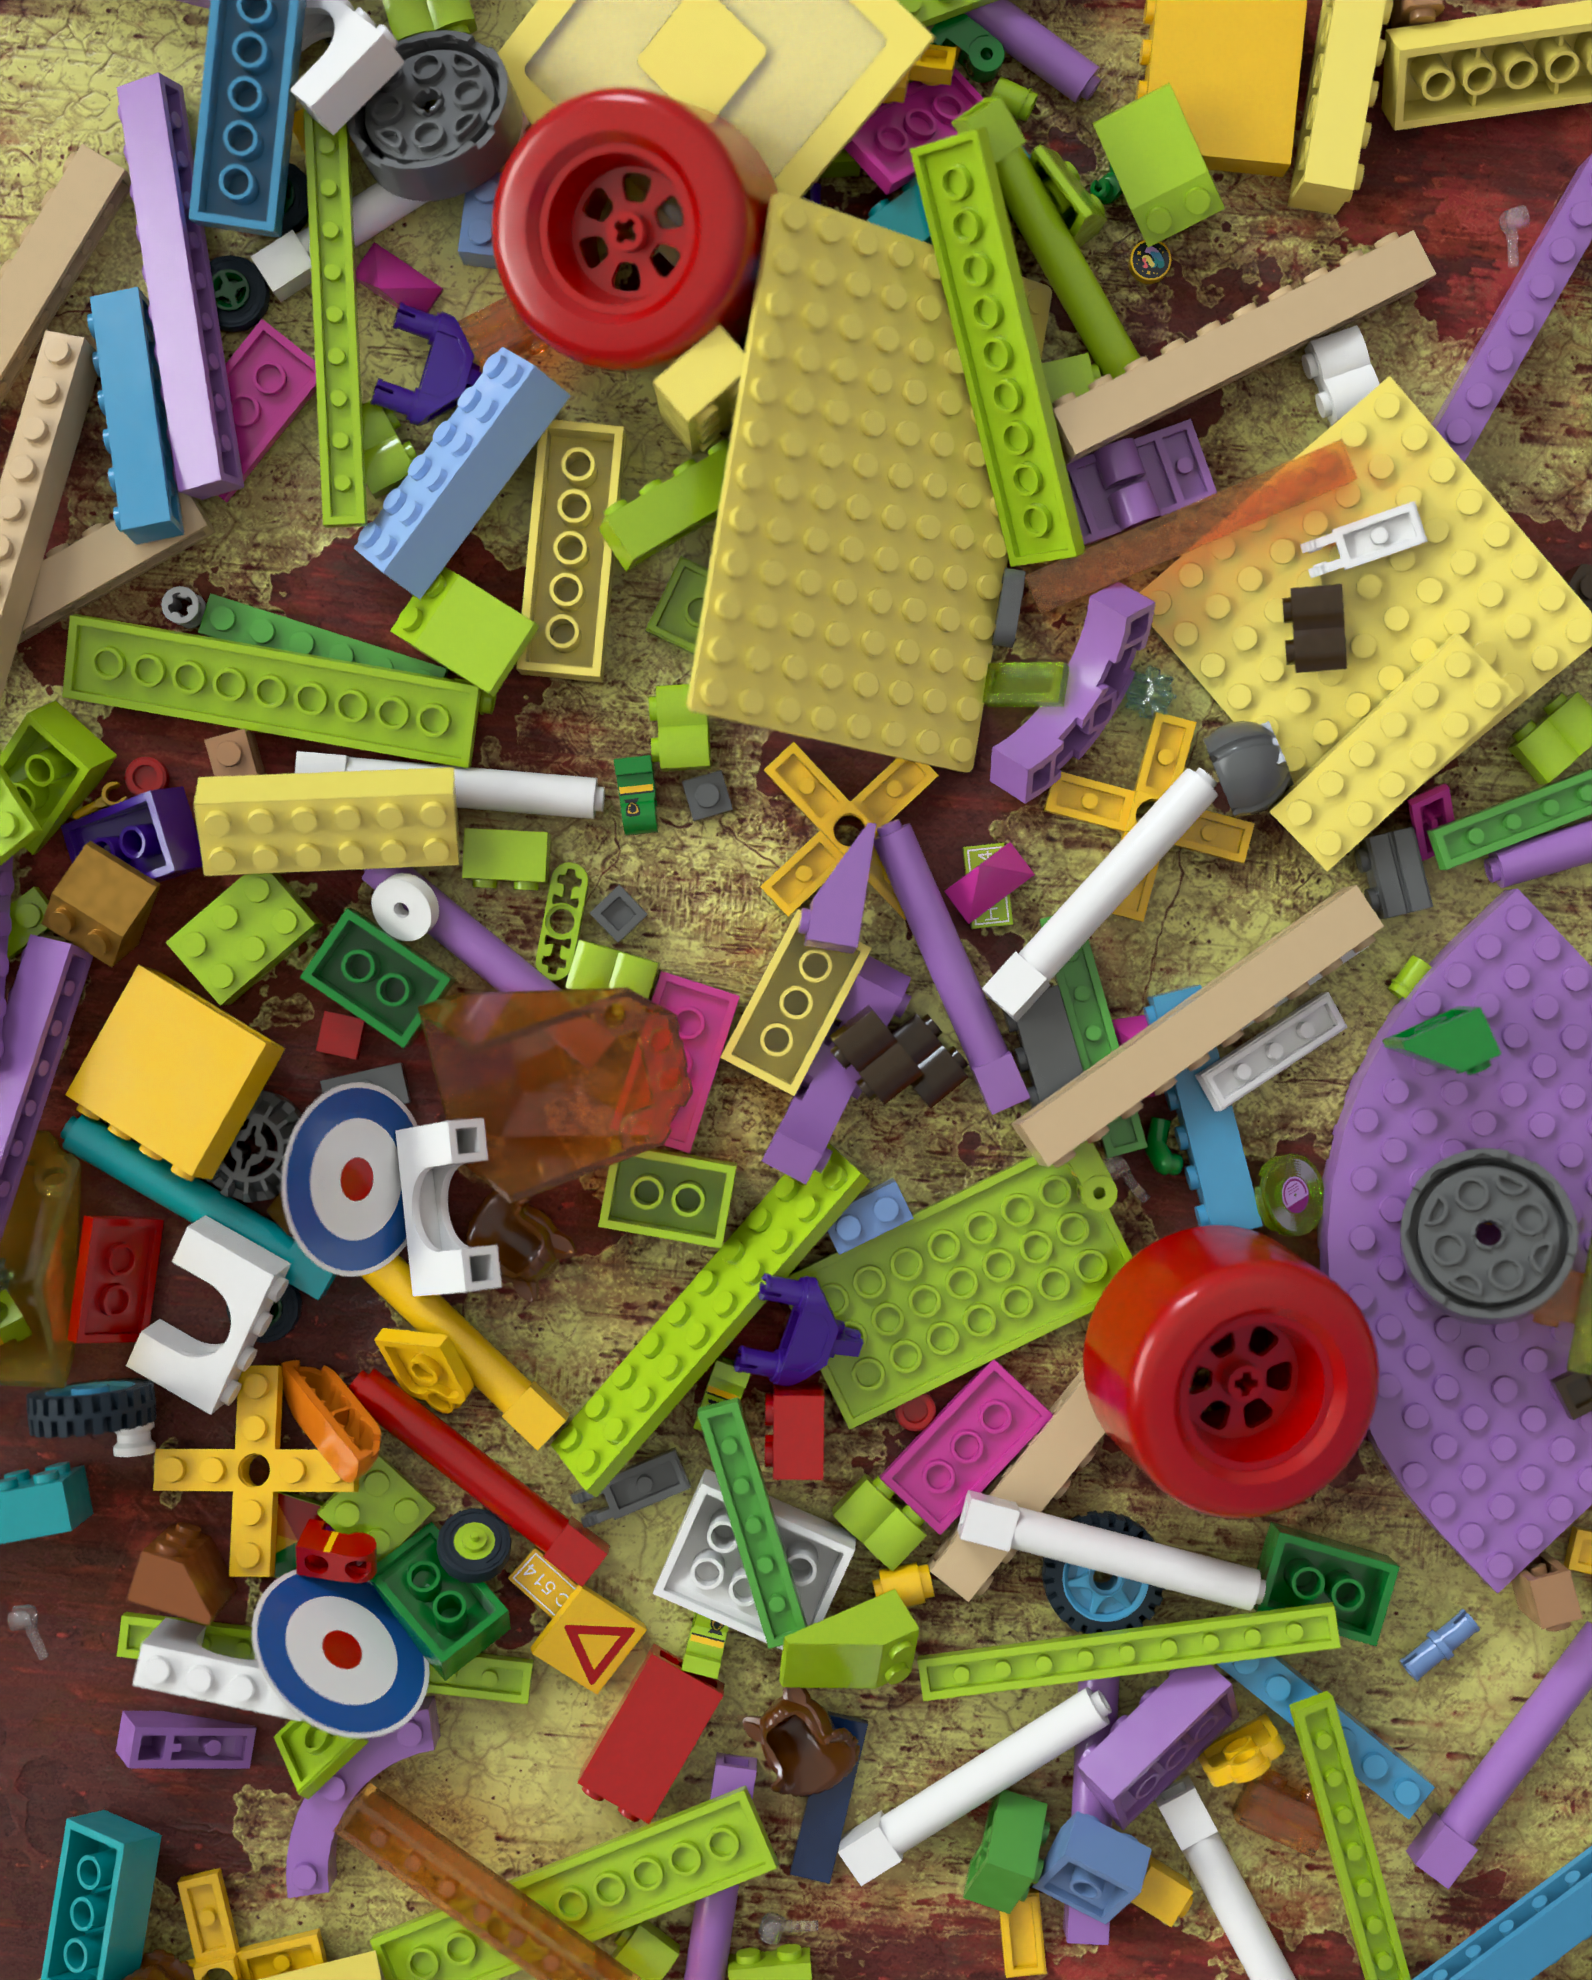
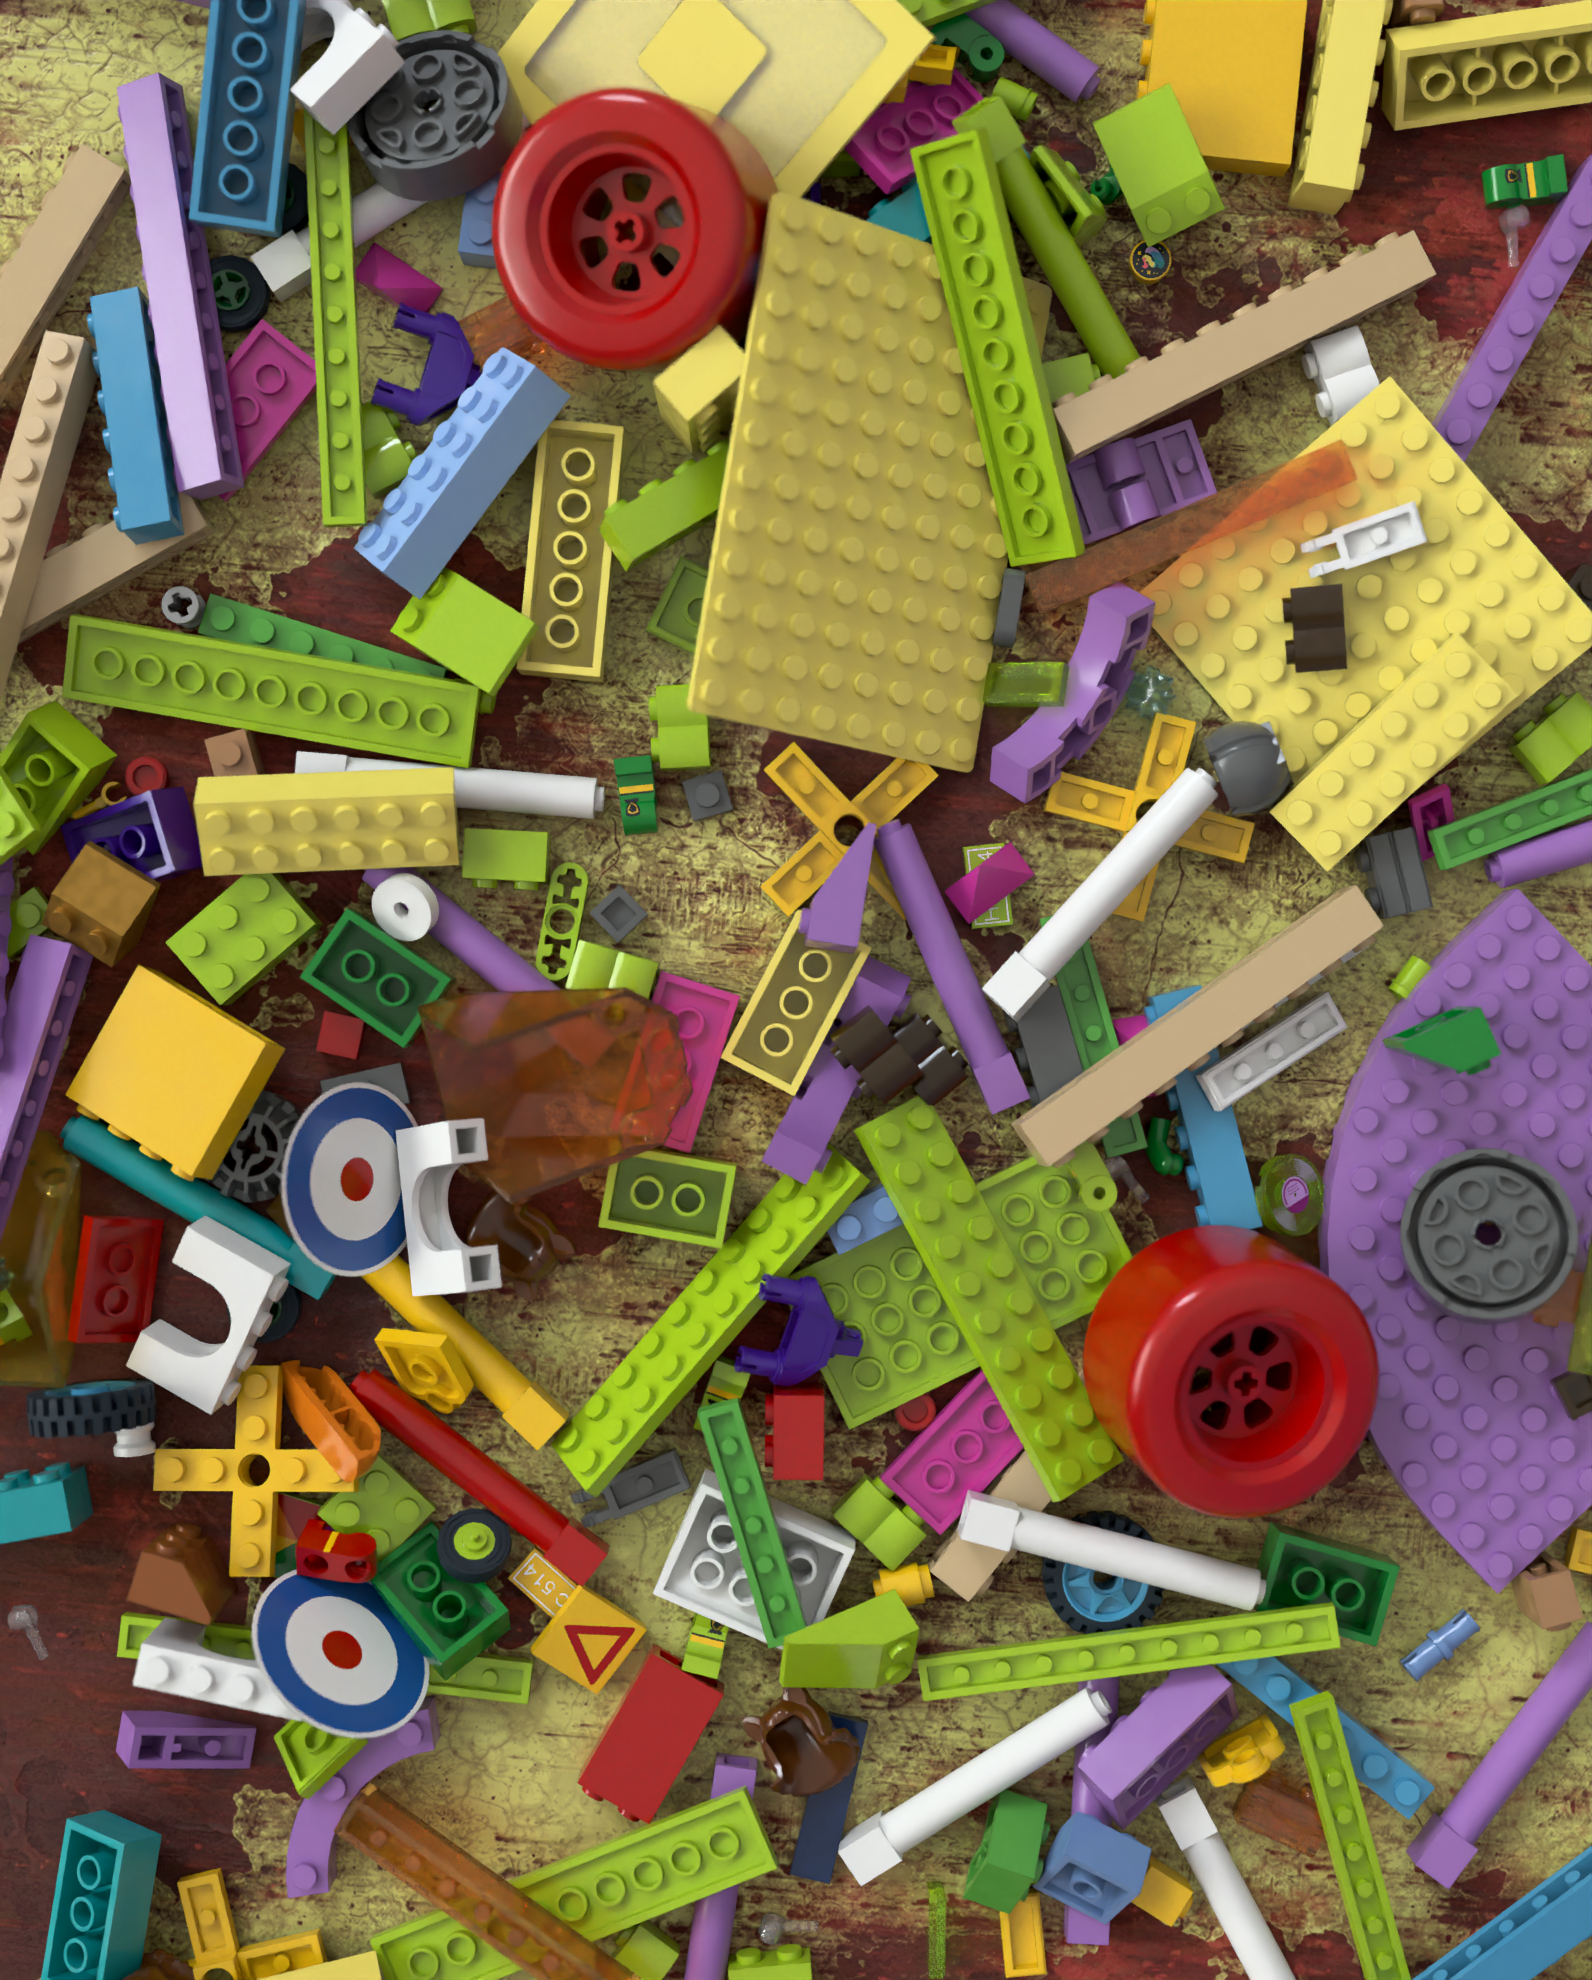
none -> lime plate [854,1095,1124,1503]
none -> clear neon green tile [927,1882,946,1979]
none -> green leg [1481,154,1568,209]

